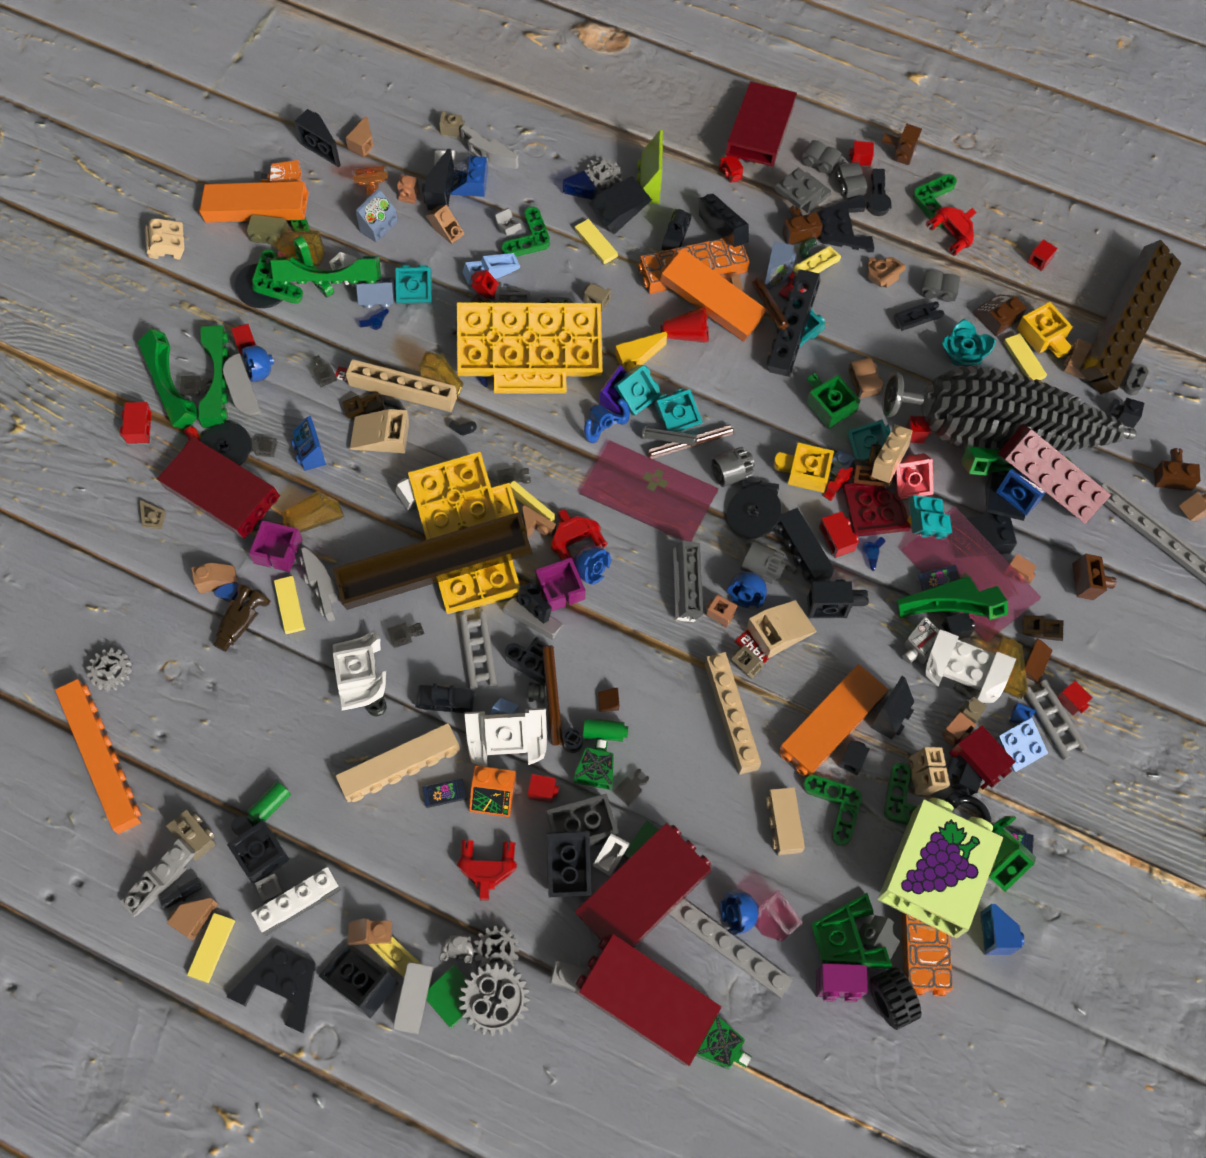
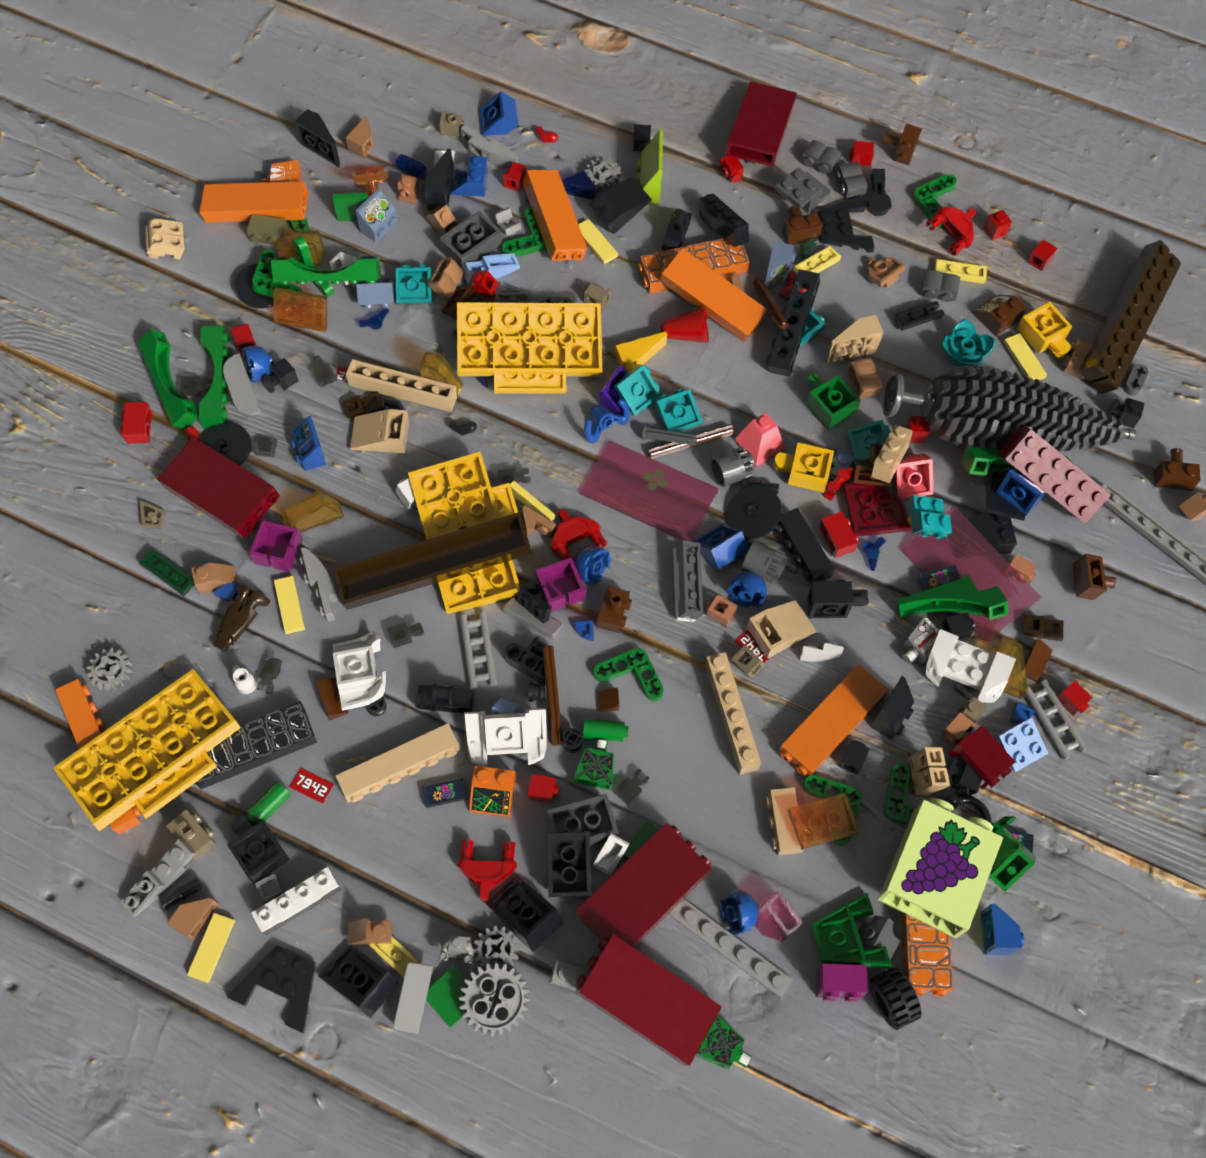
none -> yellow slope [53,669,240,831]
none -> dark green plate [139,549,194,596]
none -> black brick [193,701,317,789]
none -> white piece [232,665,257,694]
none -> clear smoke plate [257,658,282,694]
none -> black brick [263,358,298,393]
none -> clear orange plate [274,287,328,332]
none -> red sticker [289,768,334,804]
none -> reddish brown slope [316,678,349,720]
none -> green tile [332,193,368,221]
none -> clear blue plate [395,154,427,178]
none -> medium nougat brick [428,257,463,299]
none -> dark grey brick [439,211,502,270]
none -> reddish brown slope [442,286,478,320]
none -> blue slope [479,91,518,136]
none -> black slope [486,875,563,952]
none -> red brick [503,162,526,192]
none -> orange brick [522,170,587,261]
none -> red arm [535,126,558,143]
none -> blue tile [573,620,594,641]
none -> green beam [594,648,664,702]
none -> reddish brown brick [597,586,632,633]
none -> black brick [633,124,651,152]
none -> blue slope [693,523,749,569]
none -> coral slope [734,413,785,467]
none -> clear orange plate [787,793,860,850]
none -> white slope [800,642,844,662]
none -> tan slope [826,315,883,363]
none -> light yellow tile [934,259,987,284]
none -> red brick [984,210,1012,240]

